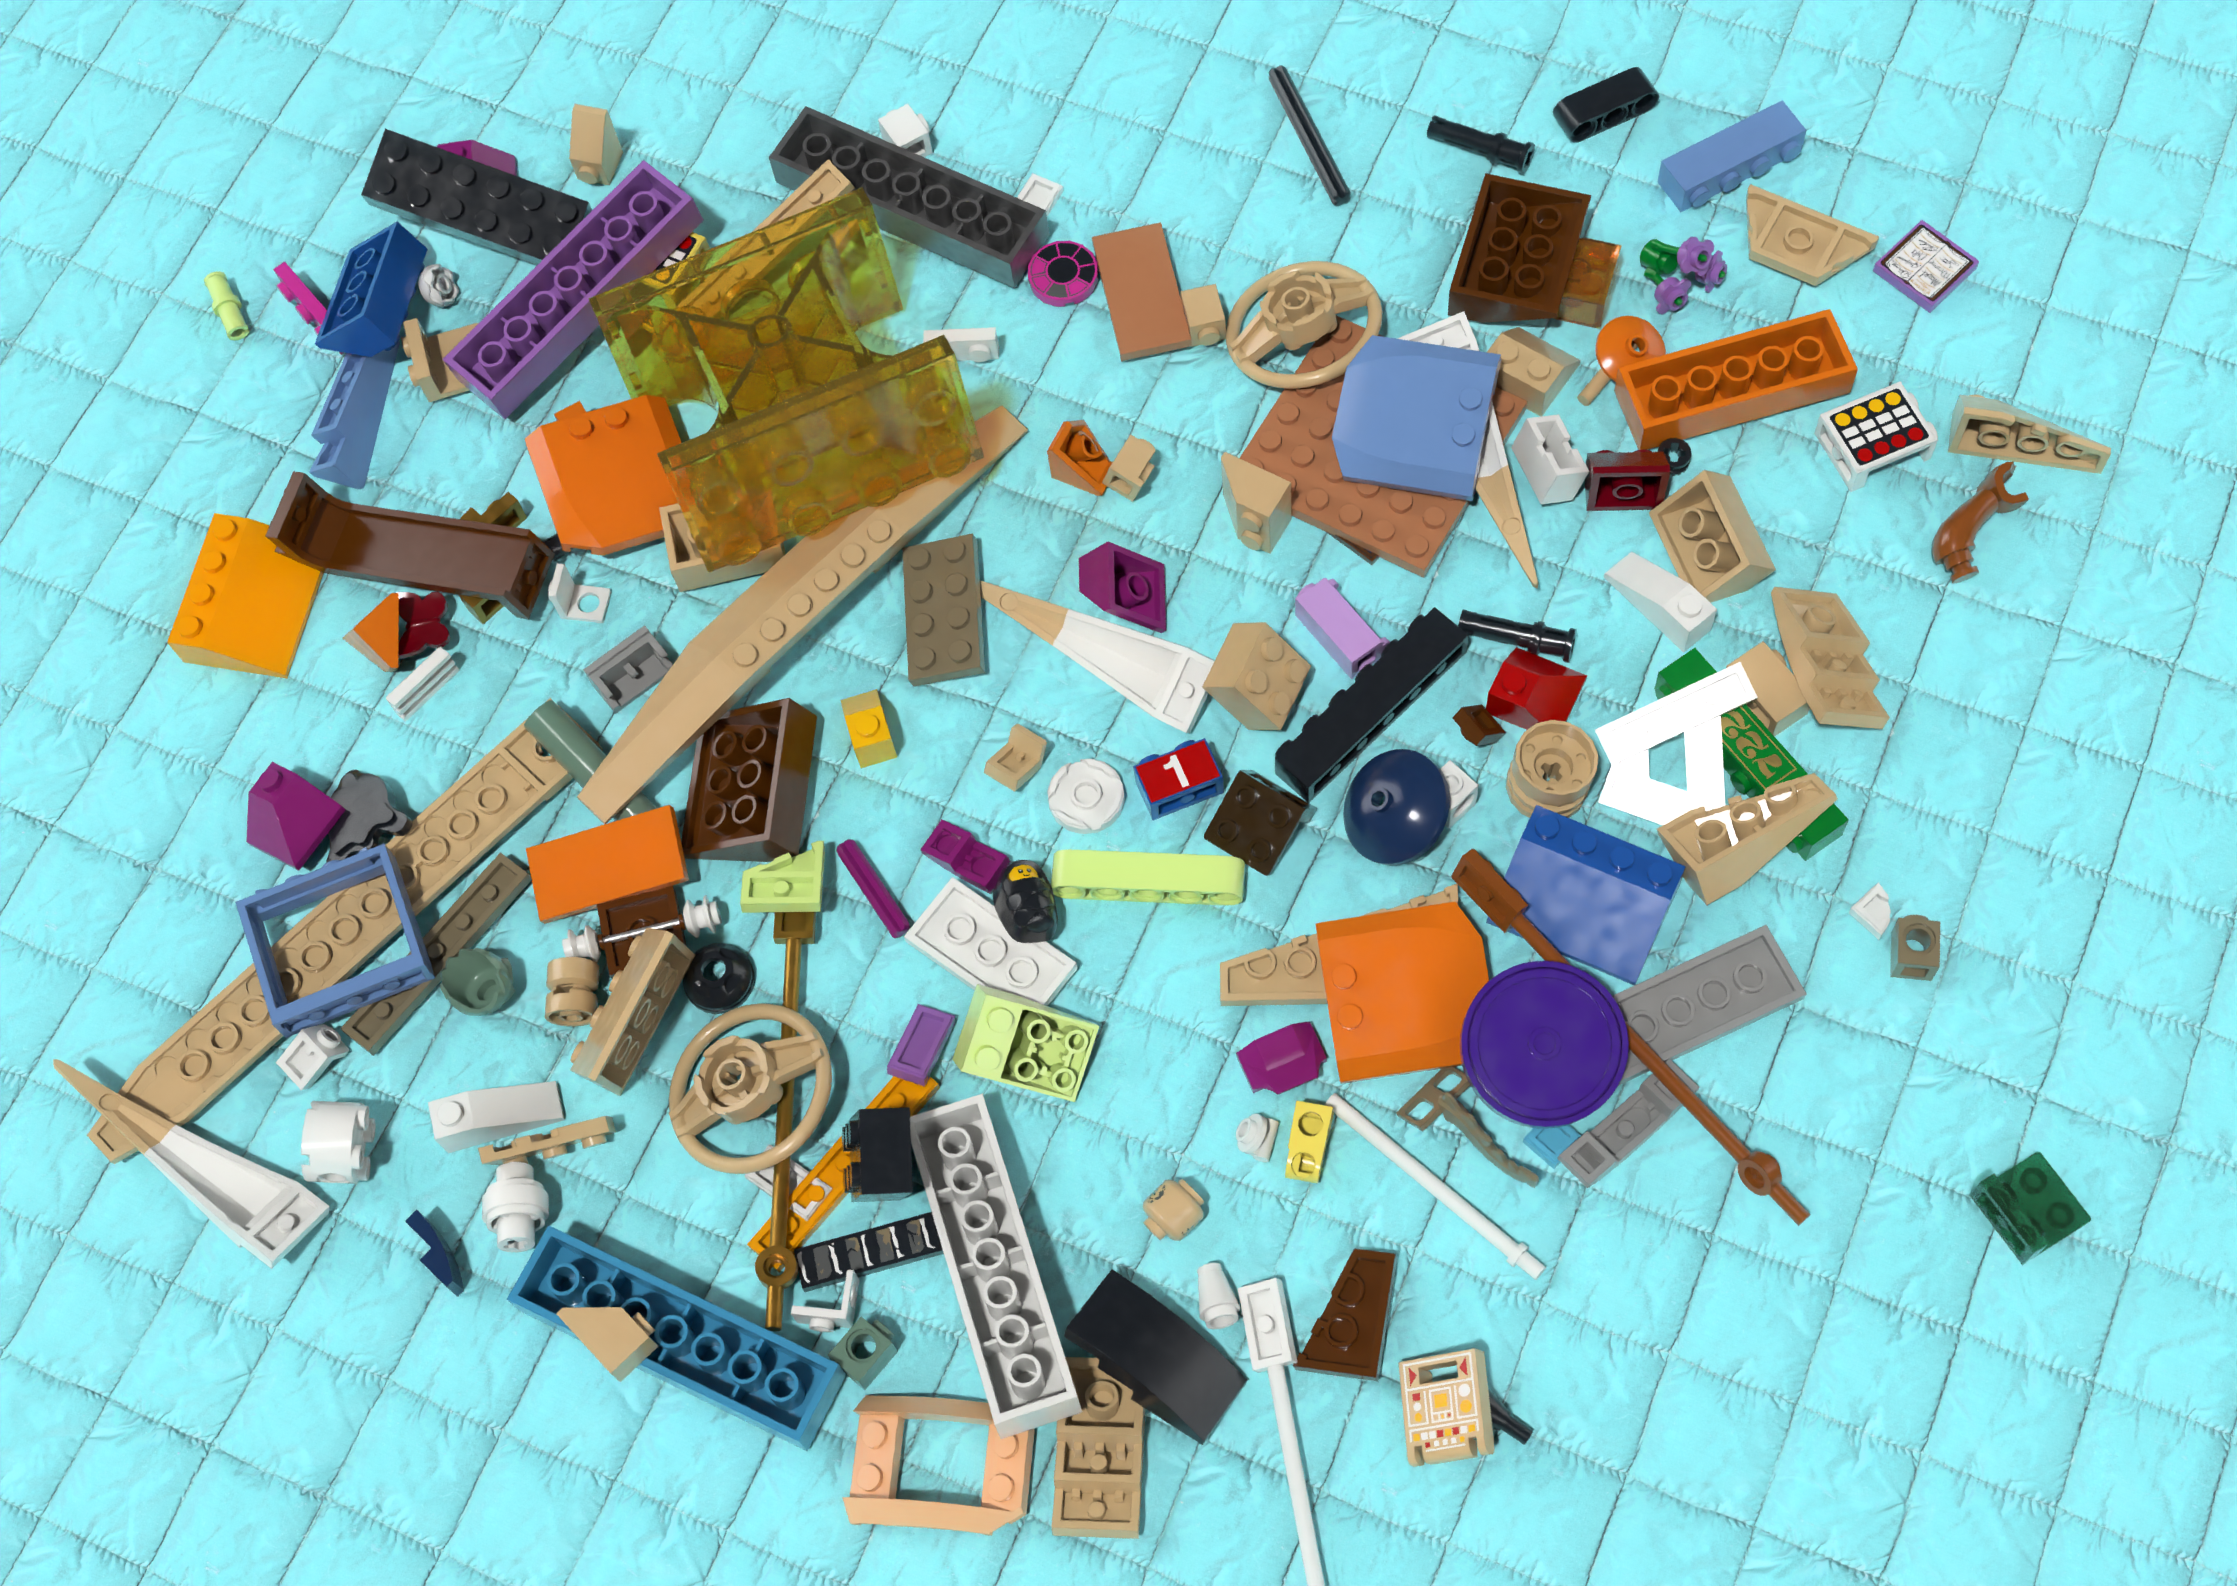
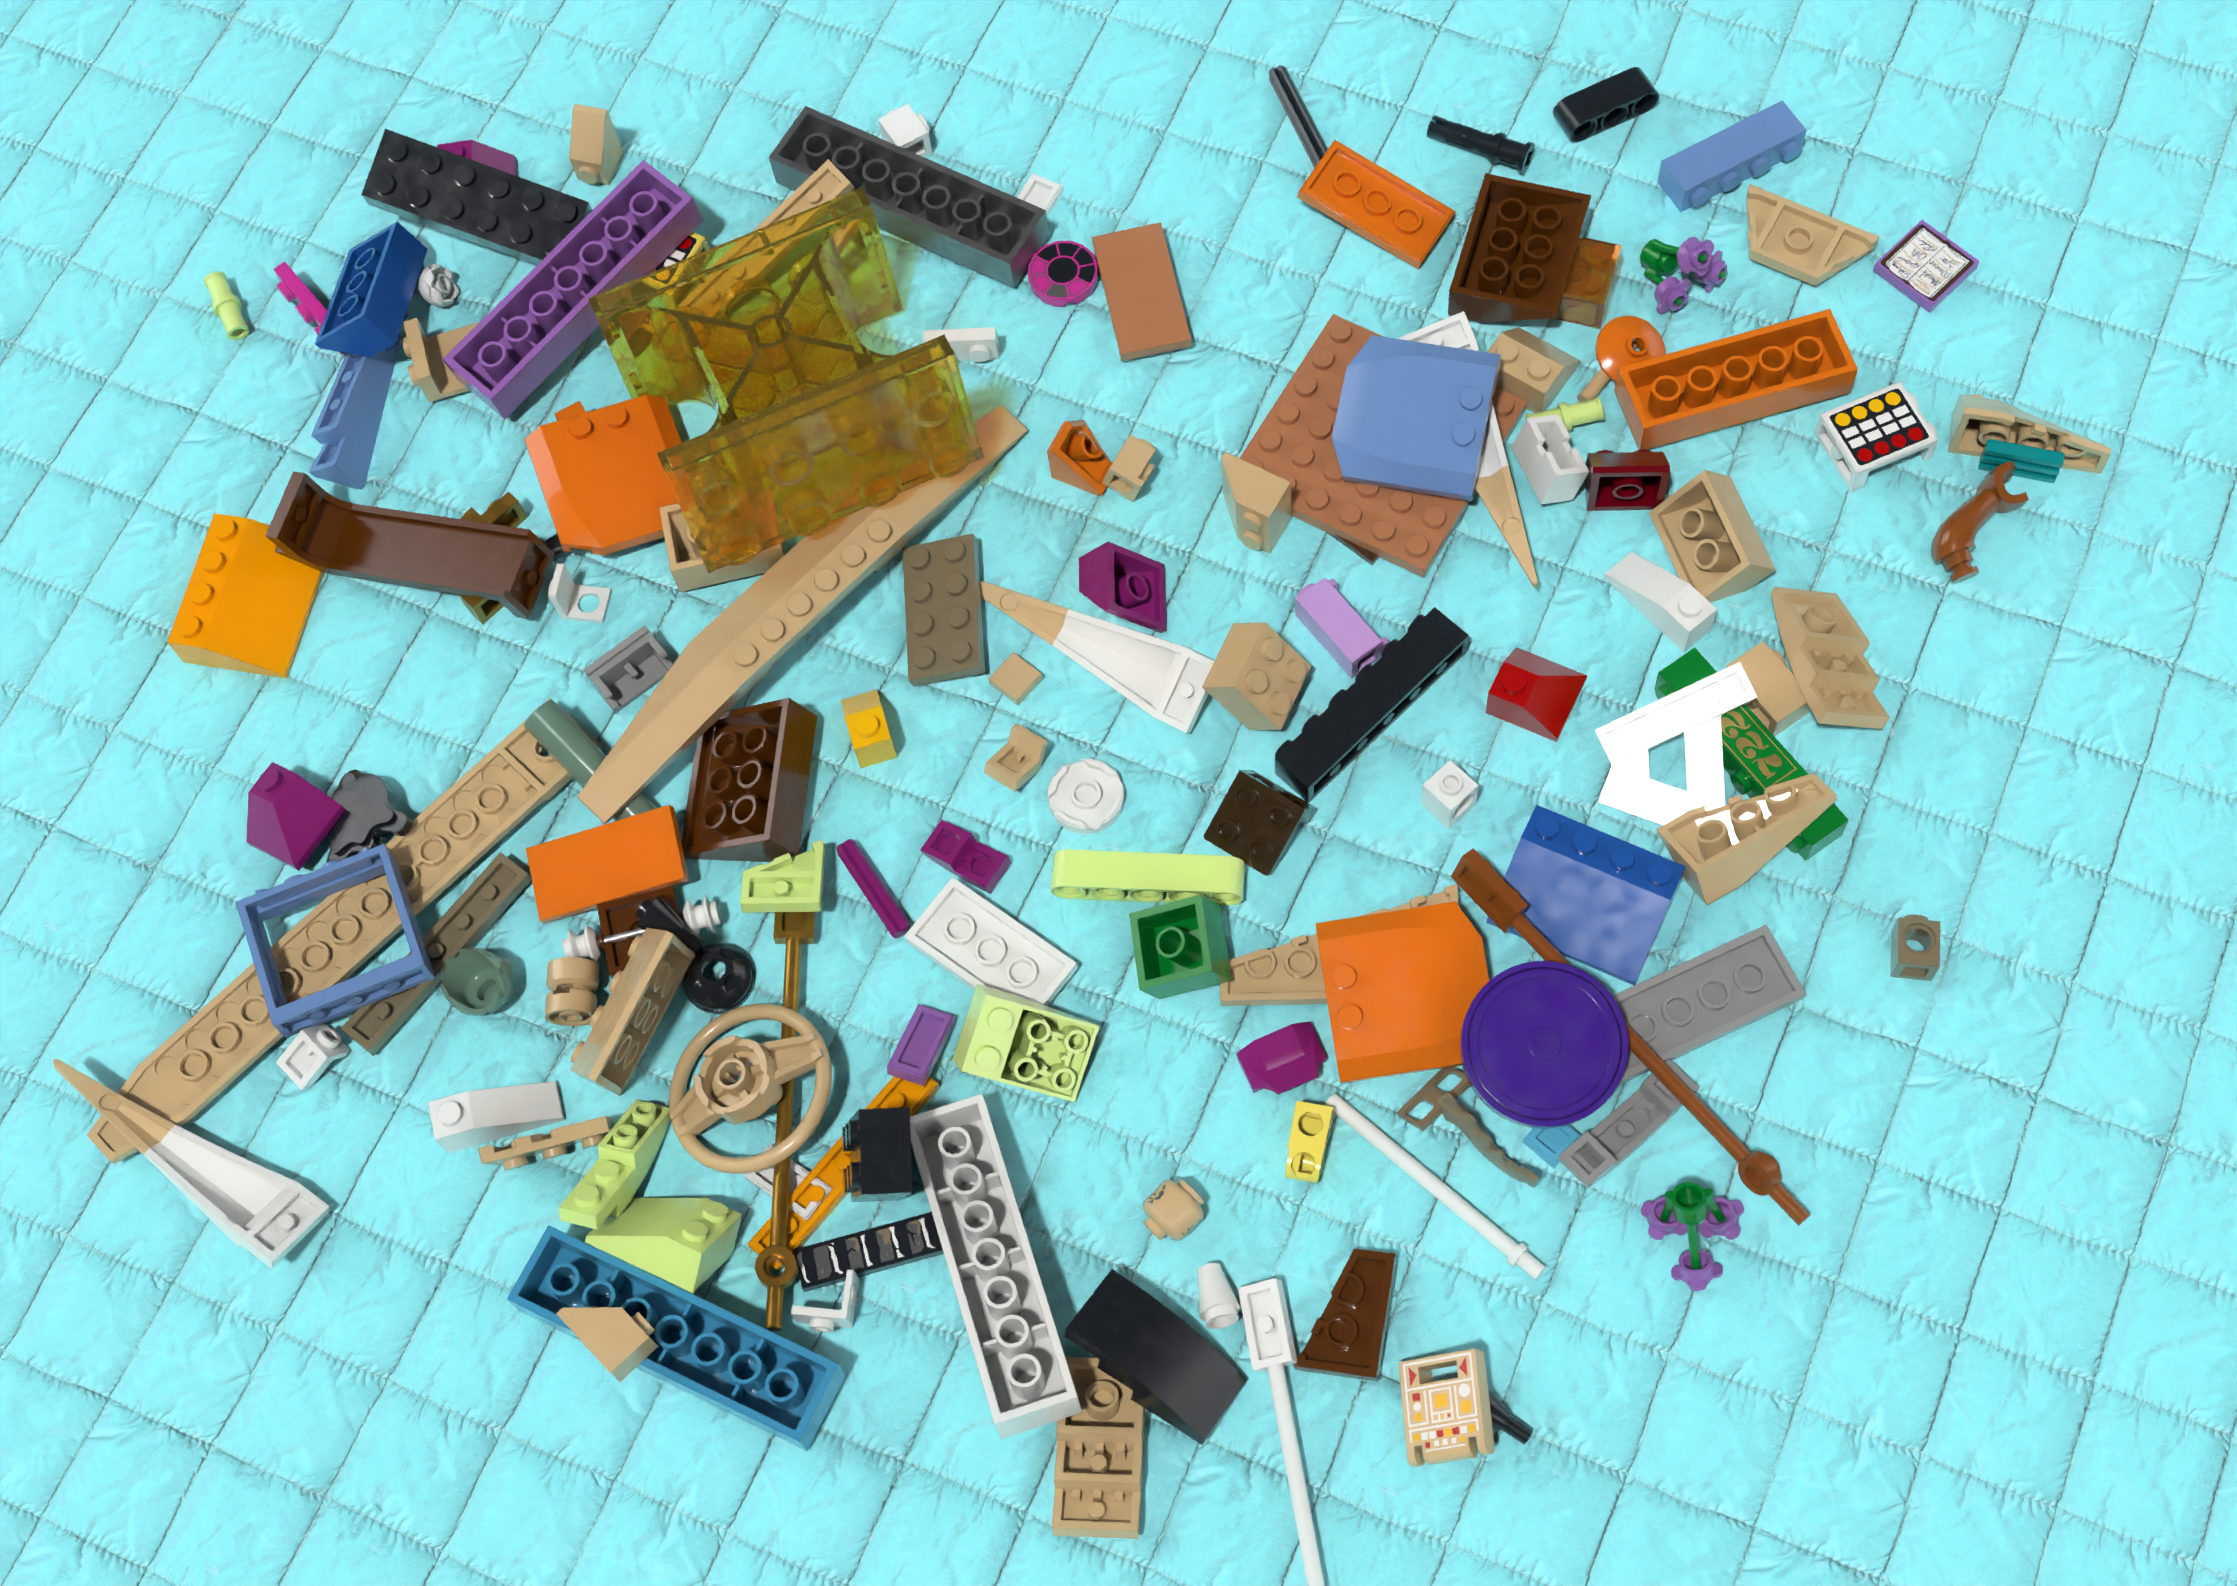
white brick [301,1101,376,1184] -> none
orange slope [342,593,399,672] -> none
white tile [386,646,460,722] -> none
dark red animal [396,592,451,659] -> none
dark blue slope [405,1210,464,1297] -> none
white piece [482,1162,549,1252] -> none
sand green brick [828,1317,898,1390] -> none
light nougat wedge [842,1395,1035,1535] -> none
black piece [993,860,1058,943] -> none
brick [1133,738,1224,821] -> none
tan brick [1180,284,1226,347] -> none
tan piece [1226,261,1382,389] -> none
white plate [1236,1113,1279,1162] -> none
dark blue dish [1343,749,1450,866] -> none
reddish brown plate [1453,704,1506,746] -> none
black pin [1458,609,1577,663] -> none
tan wheel [1506,720,1598,818] -> none
black bush [1658,438,1692,476] -> none
white tile [1849,882,1891,940] -> none
clear green bracket [1970,1152,2091,1266] -> none
none -> yellowish green slope [559,1100,671,1230]
none -> yellowish green slope [585,1198,742,1293]
none -> black cone [635,895,706,954]
none -> tan tile [988,652,1043,705]
none -> green brick [1129,894,1232,999]
none -> orange tile [1297,140,1456,269]
none -> yellowish green pin [1526,397,1604,432]
none -> plant [1641,1182,1744,1291]
none -> teal tile [1978,439,2065,484]

